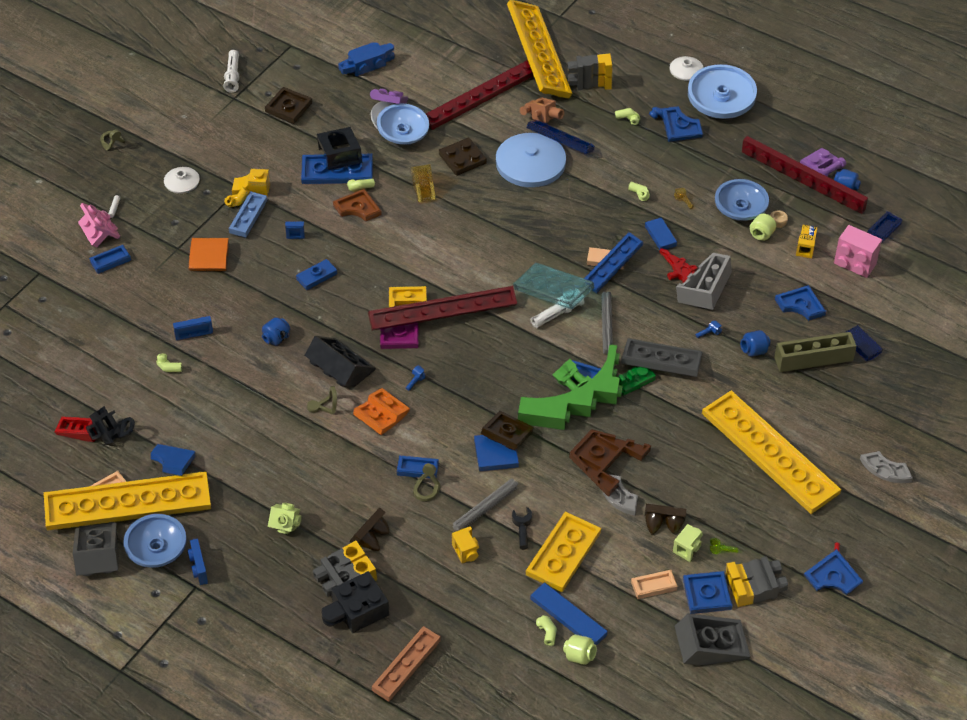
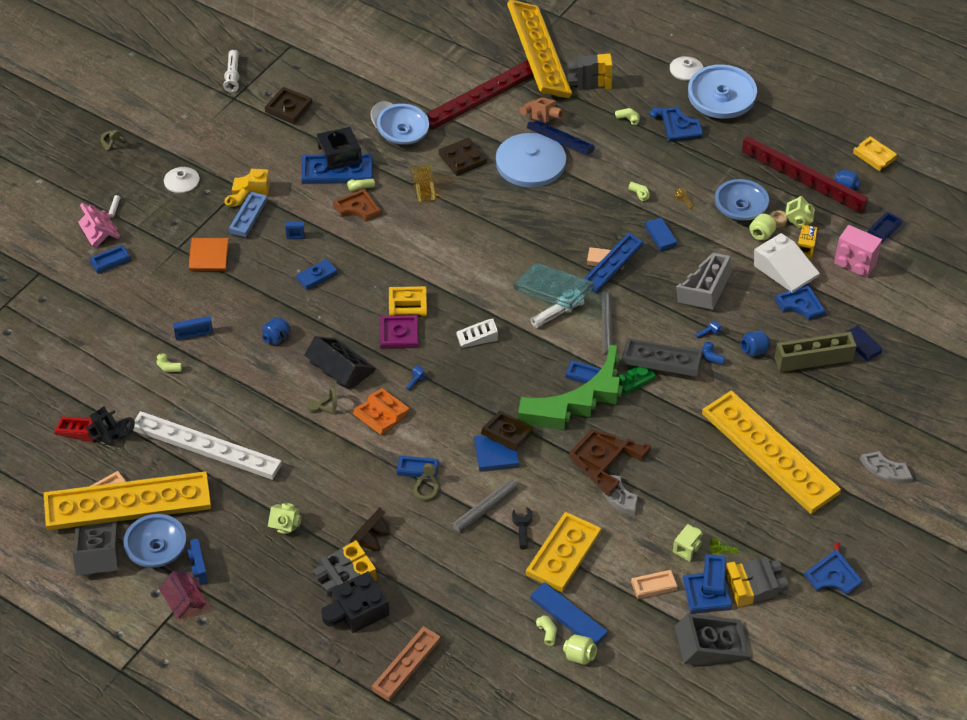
blue tile [151,444,195,476] -> none
blue hinge [338,42,395,76] -> none
dark red plate [368,286,517,331] -> none
medium lavender plate [370,89,408,104] -> none
yellow brick [452,526,479,563] -> none
bright green piece [552,359,591,391] -> none
dark brown tile [645,503,687,535] -> none
red piece [659,248,697,283] -> none
medium lavender plate [800,148,846,177] -> none
none -> white plate [133,411,282,480]
none -> clear pink panel [159,571,206,618]
none -> white slope [456,319,498,348]
none -> blue arm [702,342,726,365]
none -> blue tile [703,554,726,595]
none -> white slope [754,233,820,293]
none -> yellowish green brick [785,196,815,228]
none -> yellow plate [853,136,897,171]

